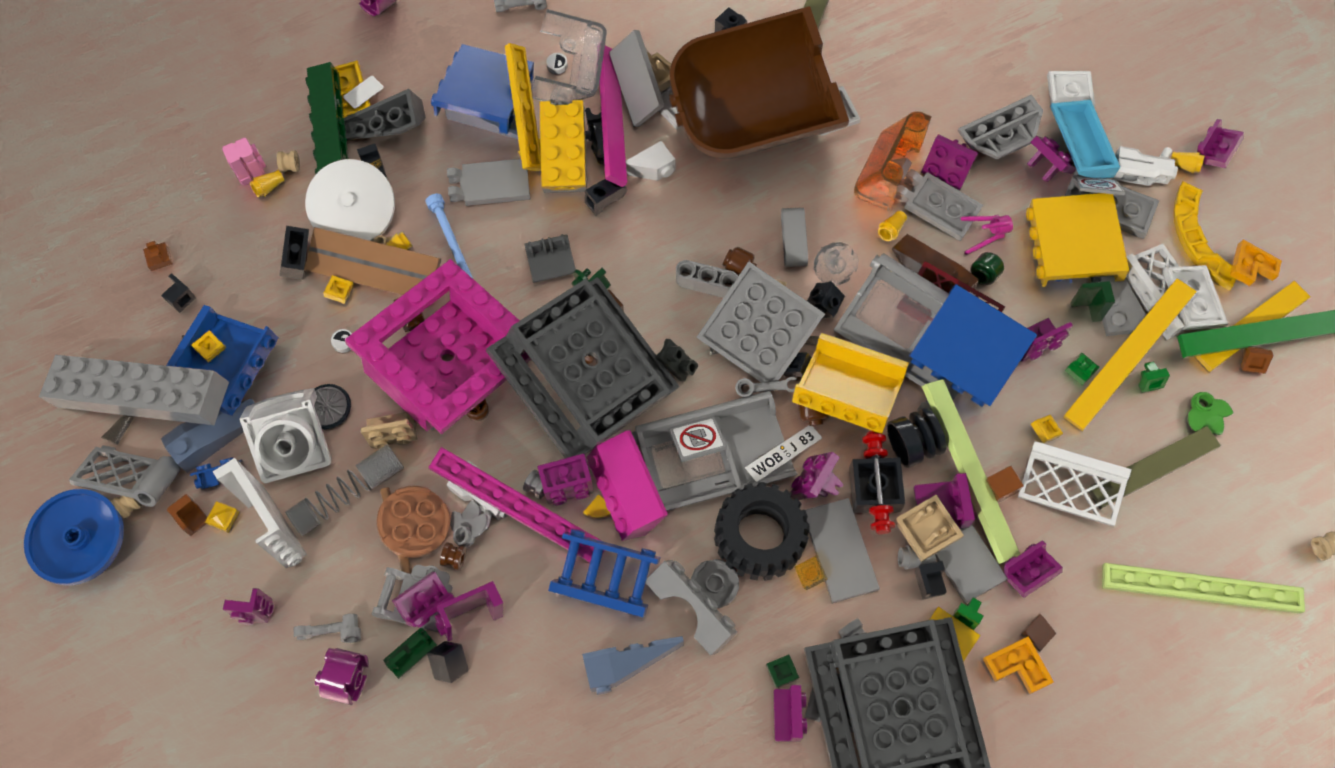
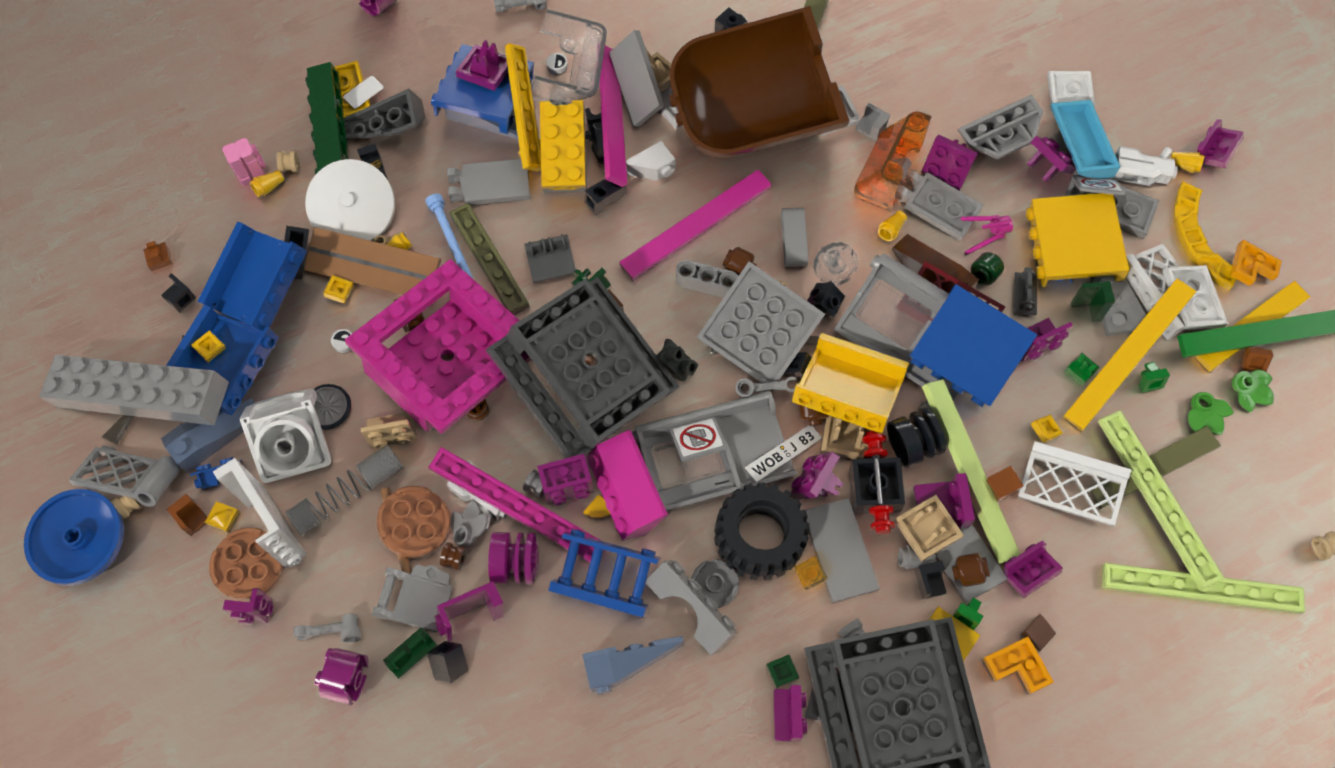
magenta bracket [392,572,455,627] -> none
none -> blue panel [197,221,307,331]
none -> nougat tile [209,527,284,600]
none -> olive tile [449,203,530,315]
none -> magenta plate [456,40,508,91]
none -> magenta wheel [488,532,539,585]
none -> dark pink tile [619,170,772,281]
none -> tan plate [820,416,872,459]
none -> light grey panel [856,103,890,141]
none -> reddish brown head [952,553,990,587]
none -> dark grey hinge [1014,267,1038,315]
none -> yellowish green tile [1098,410,1224,590]
none -> bright green plate [1232,370,1274,412]

